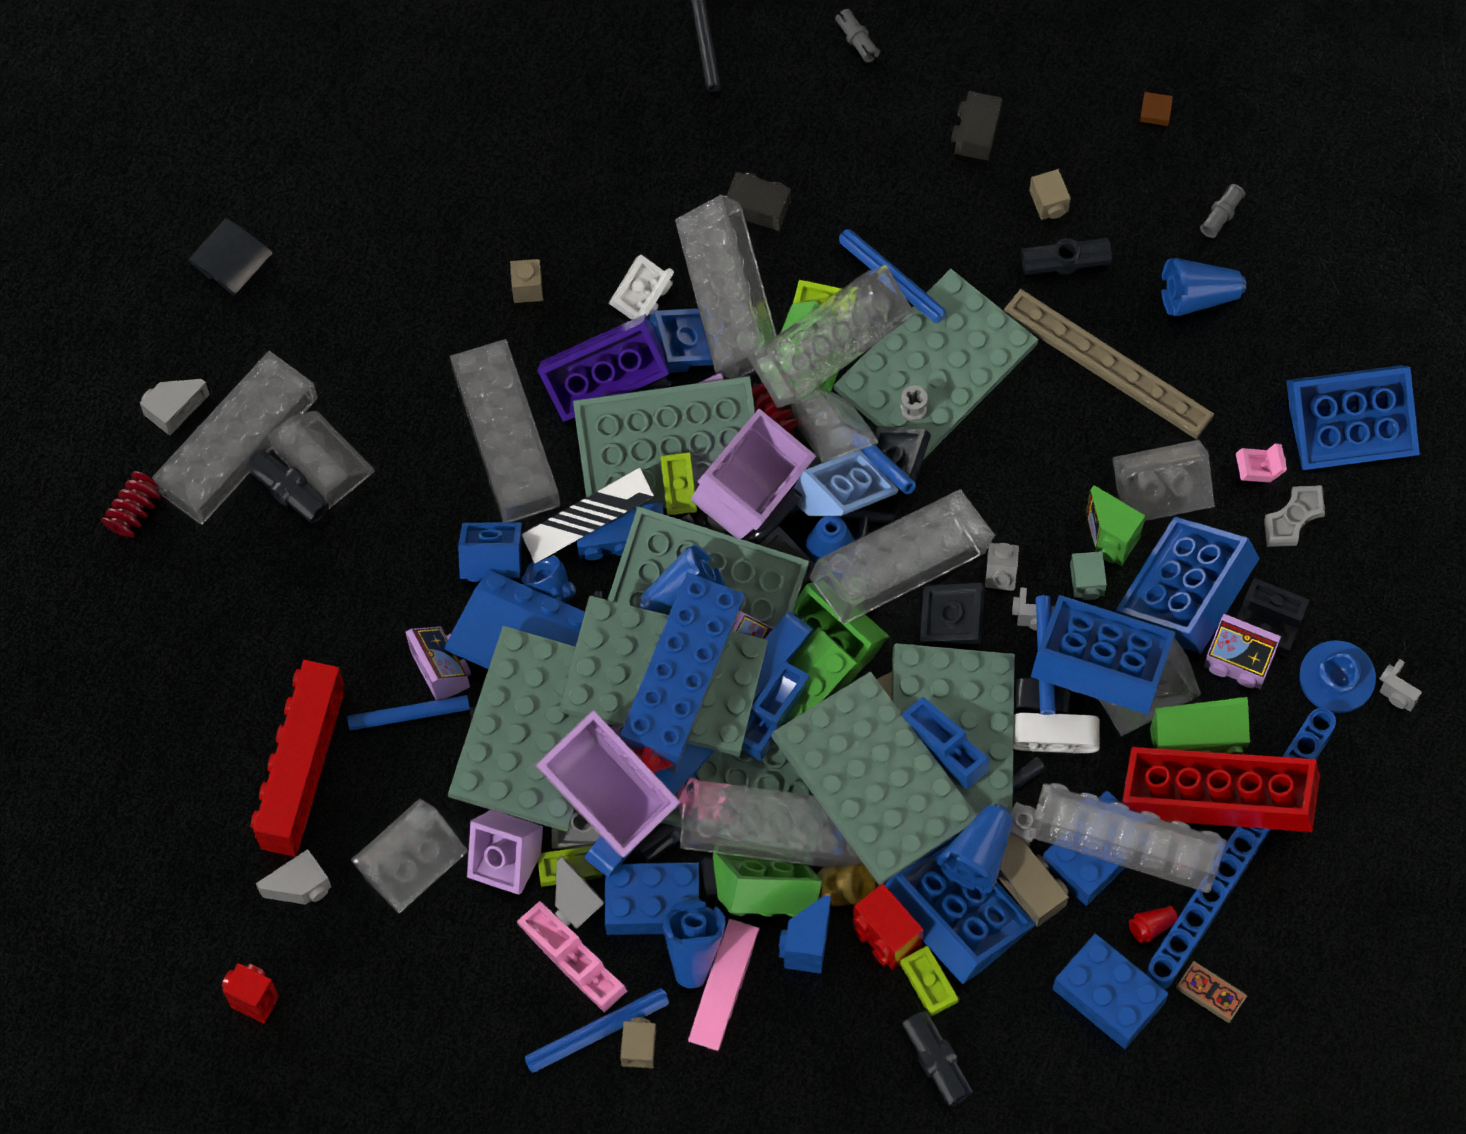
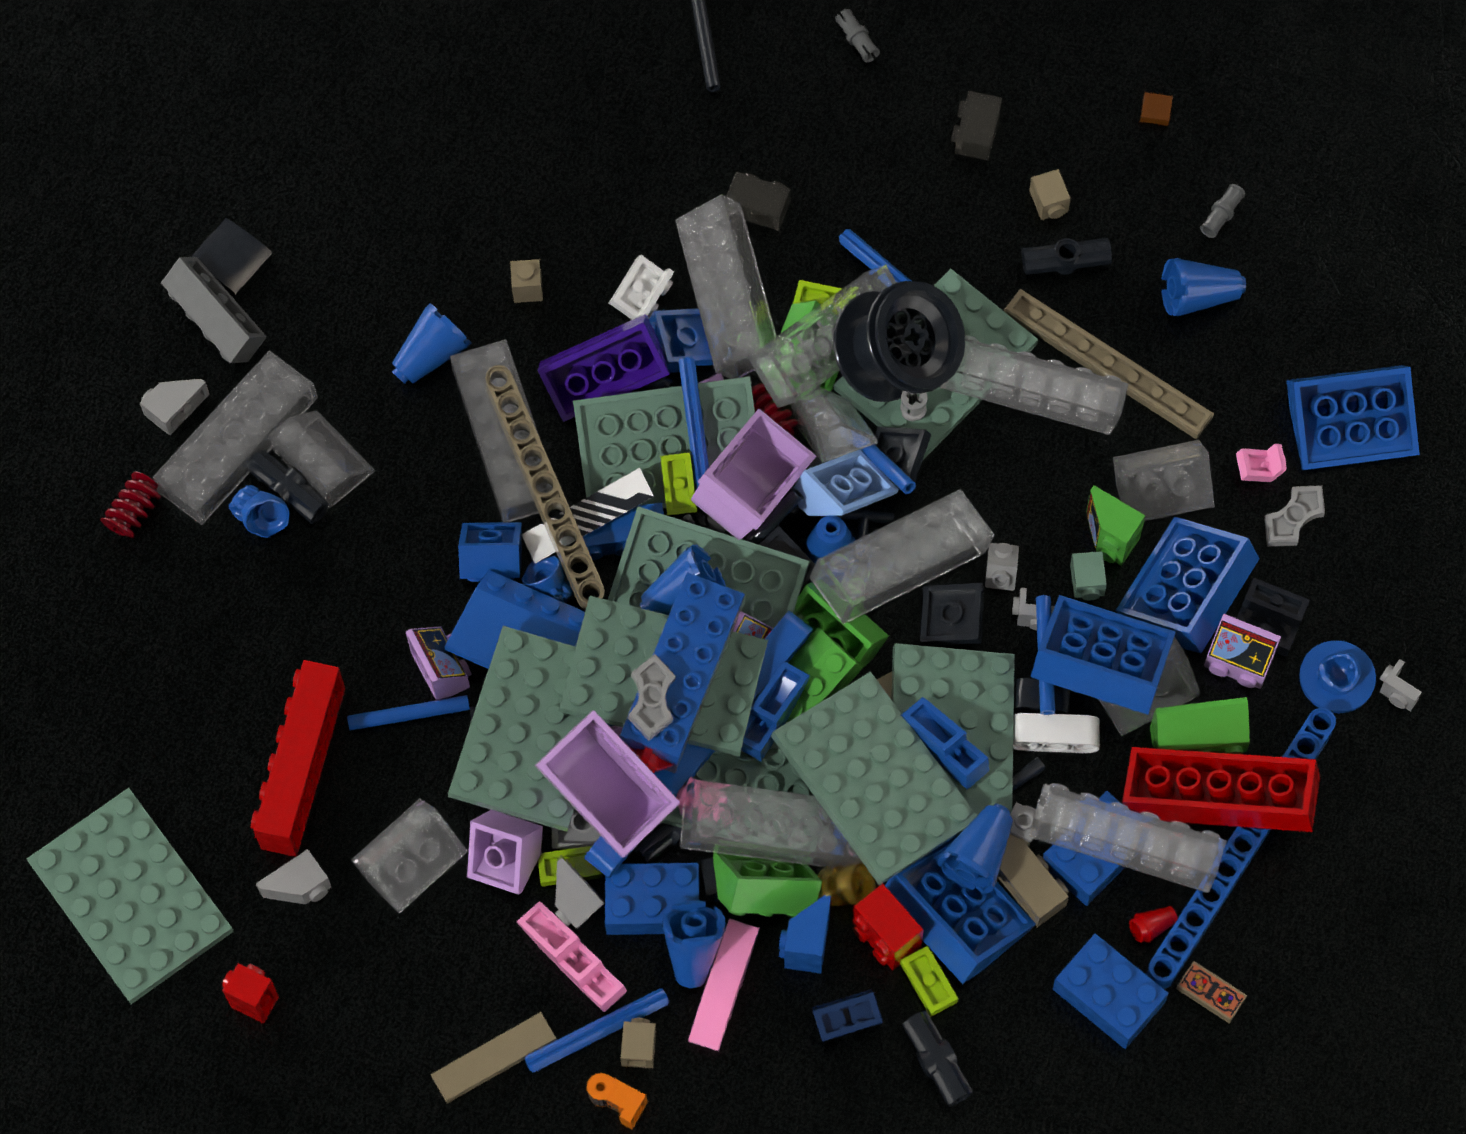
none -> sand green plate [27,788,234,1004]
none -> brick [161,257,267,363]
none -> blue hair [229,485,290,538]
none -> blue cone [392,303,472,384]
none -> dark tan tile [431,1012,556,1103]
none -> dark tan beam [485,365,605,611]
none -> orange leg [587,1073,648,1129]
none -> light grey tile [628,654,676,741]
none -> blue axle [679,357,709,489]
none -> dark blue brick [812,989,882,1041]
none -> black wheel [833,281,965,402]
none -> clear brick [940,336,1129,435]

